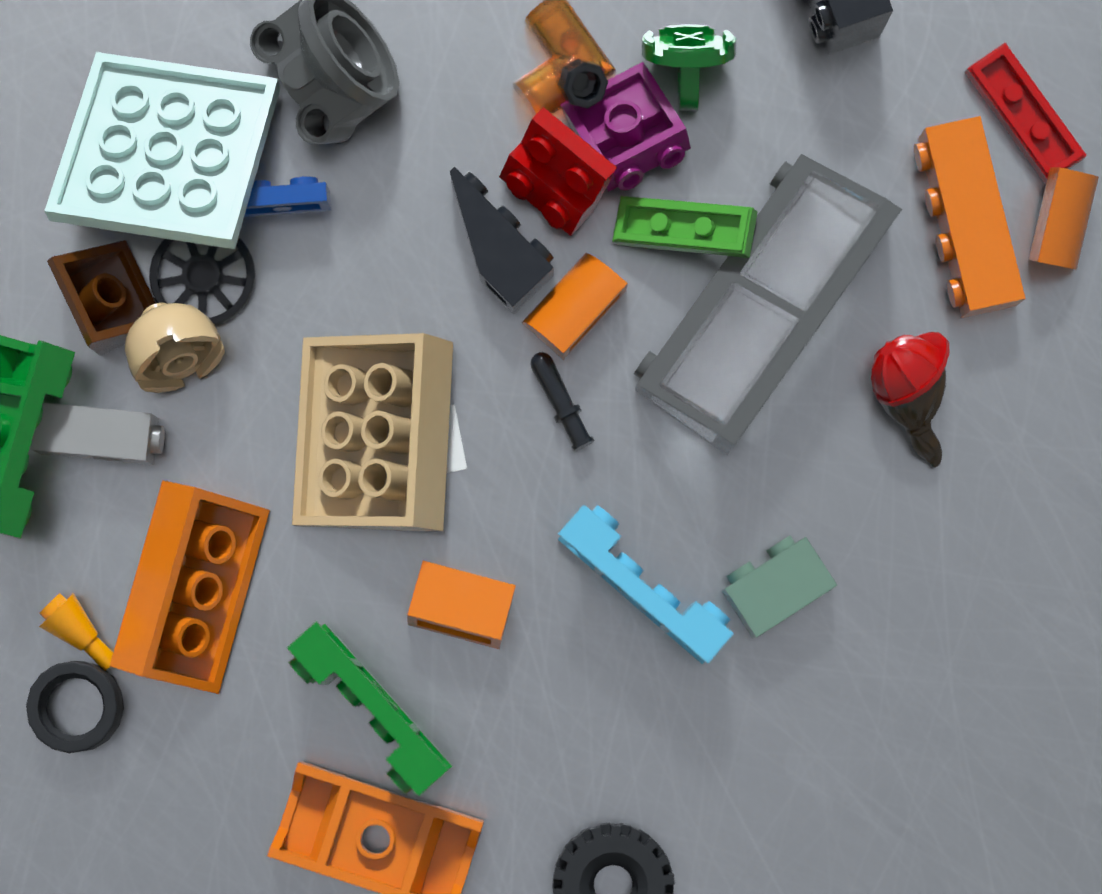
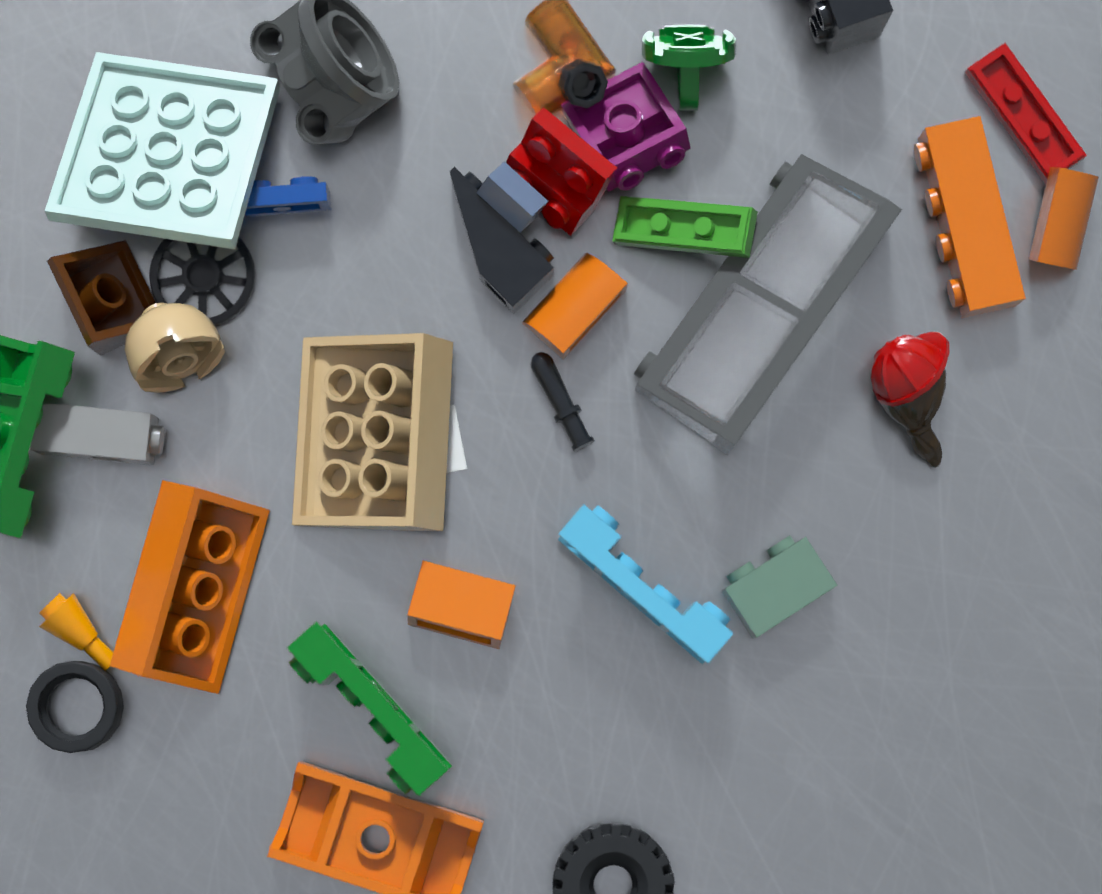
none -> sand blue piece [477,161,548,233]

